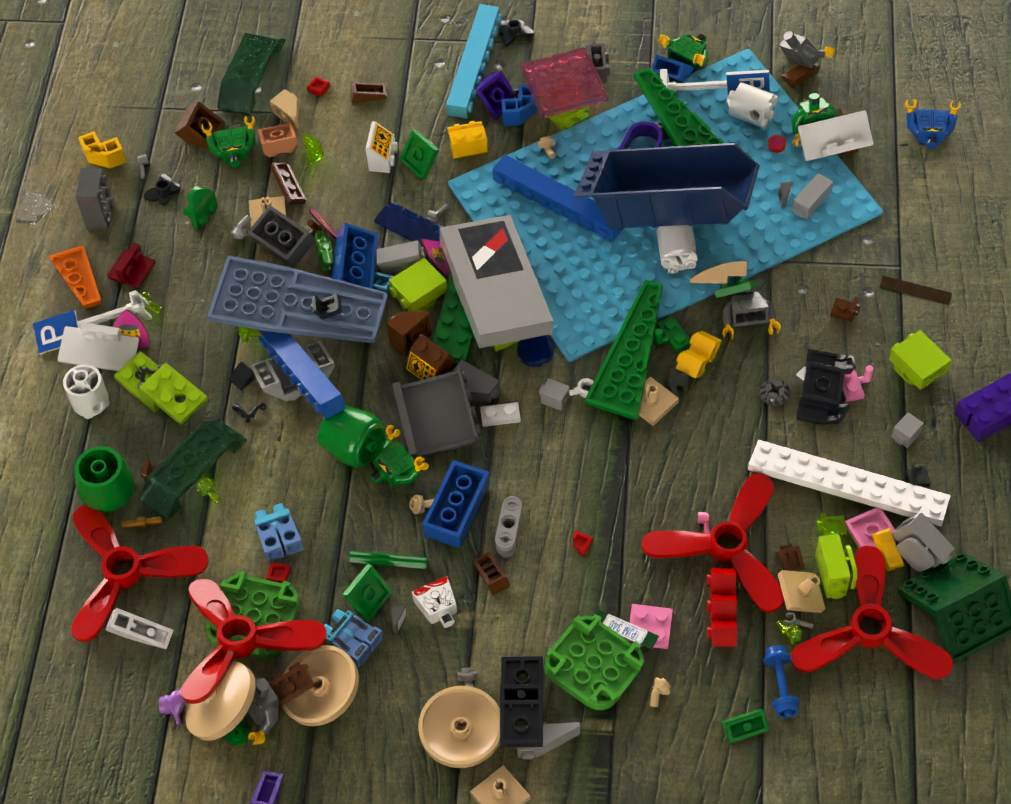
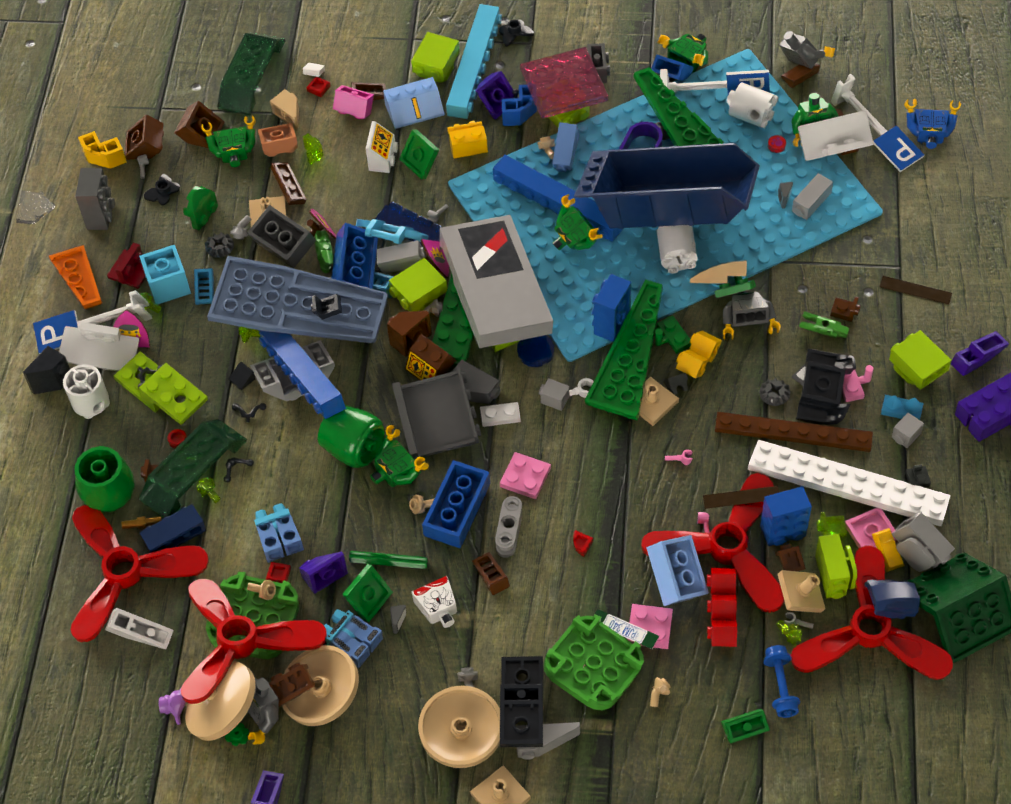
none -> black slope [23,346,70,394]
none -> reddish brown slope [124,114,164,160]
none -> medium azure brick [139,245,191,305]
none -> dark blue brick [139,504,206,553]
none -> red tile [167,429,188,449]
none -> dark azure slope [194,268,214,305]
none -> dark grey gear [205,232,234,257]
none -> black piece [223,457,254,483]
none -> tan plate [247,580,276,600]
none -> dark purple slope [299,551,348,594]
none -> white tile [303,63,325,77]
none -> dark pink brick [333,85,374,119]
none -> medium azure bar [356,219,429,244]
none -> light blue slope [383,77,445,129]
none -> lime brick [411,32,460,83]
none -> light grey plate [423,299,443,317]
none -> bright pink plate [500,452,551,499]
none -> medium blue slope [552,122,580,172]
none -> green torso [552,194,603,251]
none -> blue brick [592,274,631,342]
none -> light blue slope [646,535,709,606]
none -> bright pink hand [665,450,693,465]
none -> dark brown sticker [703,486,779,509]
none -> reddish brown plate [715,412,873,452]
none -> blue brick [760,486,812,546]
none -> bright green hinge [799,311,849,338]
none -> piece [831,74,924,172]
none -> dark blue slope [864,580,920,619]
none -> dark azure tile [881,395,923,420]
none -> dark purple slope [951,331,1009,376]

